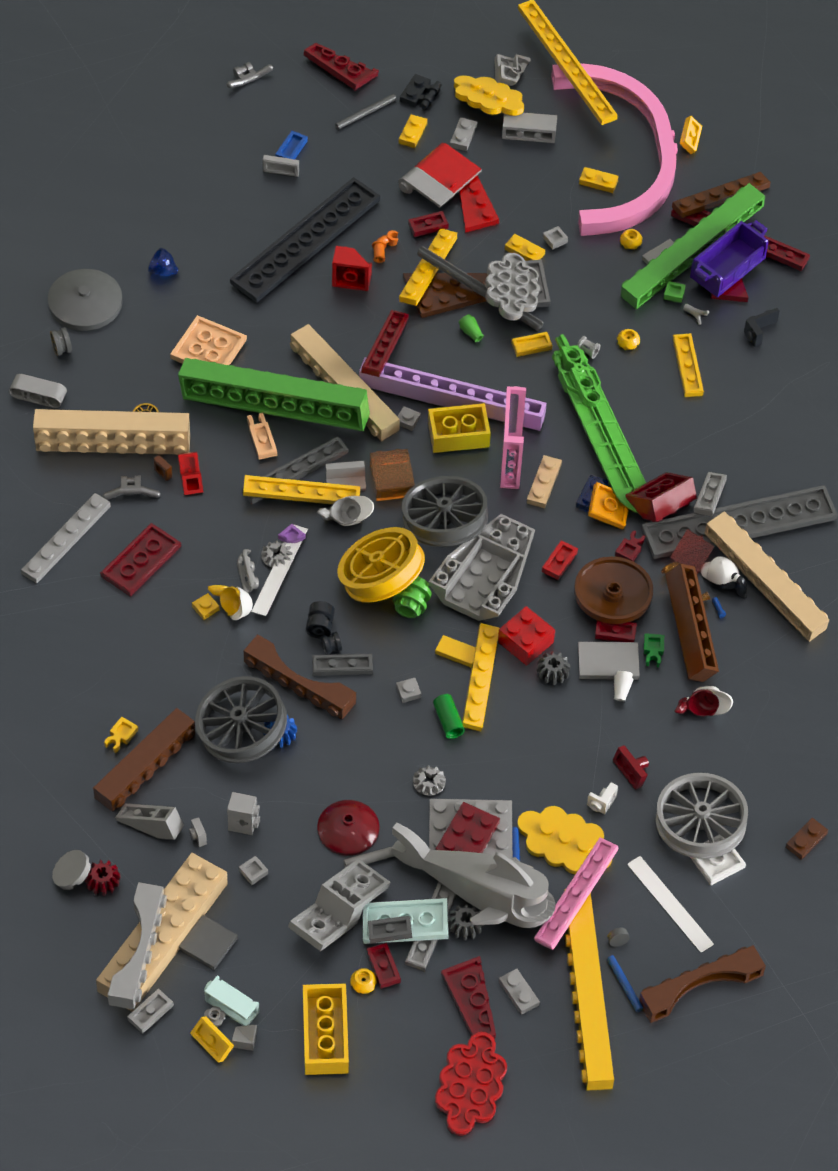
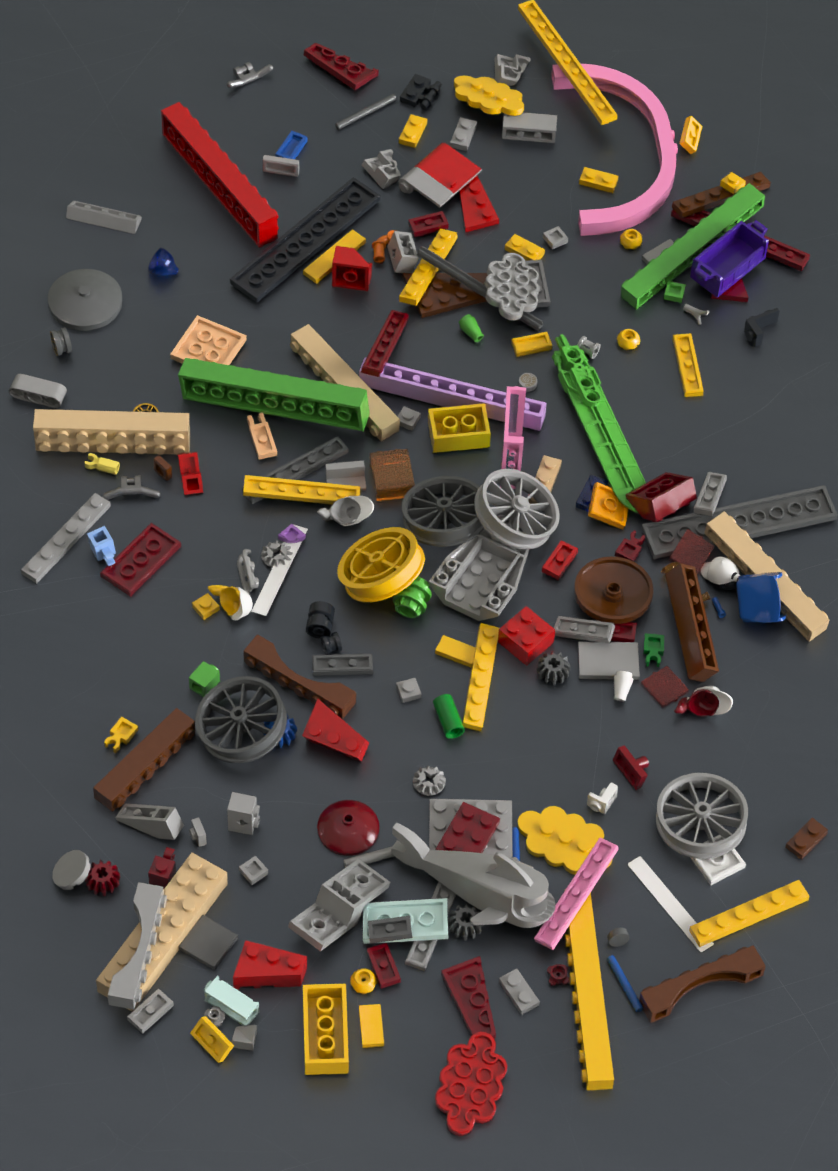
none -> light grey slope [66,201,142,234]
none -> light yellow bar [84,453,120,475]
none -> light blue brick [87,526,116,566]
none -> dark red brick [148,847,176,889]
none -> red brick [161,102,279,248]
none -> bright green brick [189,661,220,697]
none -> red wedge [233,940,307,989]
none -> red wedge [302,699,369,762]
none -> yellow tile [303,229,366,284]
none -> yellow tile [359,1004,384,1048]
none -> light grey slope [362,149,401,189]
none -> light grey brick [387,231,419,273]
none -> light grey wheel [474,469,560,550]
none -> light grey tile [518,373,537,392]
none -> dark red plate [547,964,570,985]
none -> light grey tile [554,616,615,643]
none -> clear red piece [641,666,689,708]
none -> yellow plate [689,880,810,947]
none -> yellow plate [720,172,746,194]
none -> blue piece [737,572,786,623]

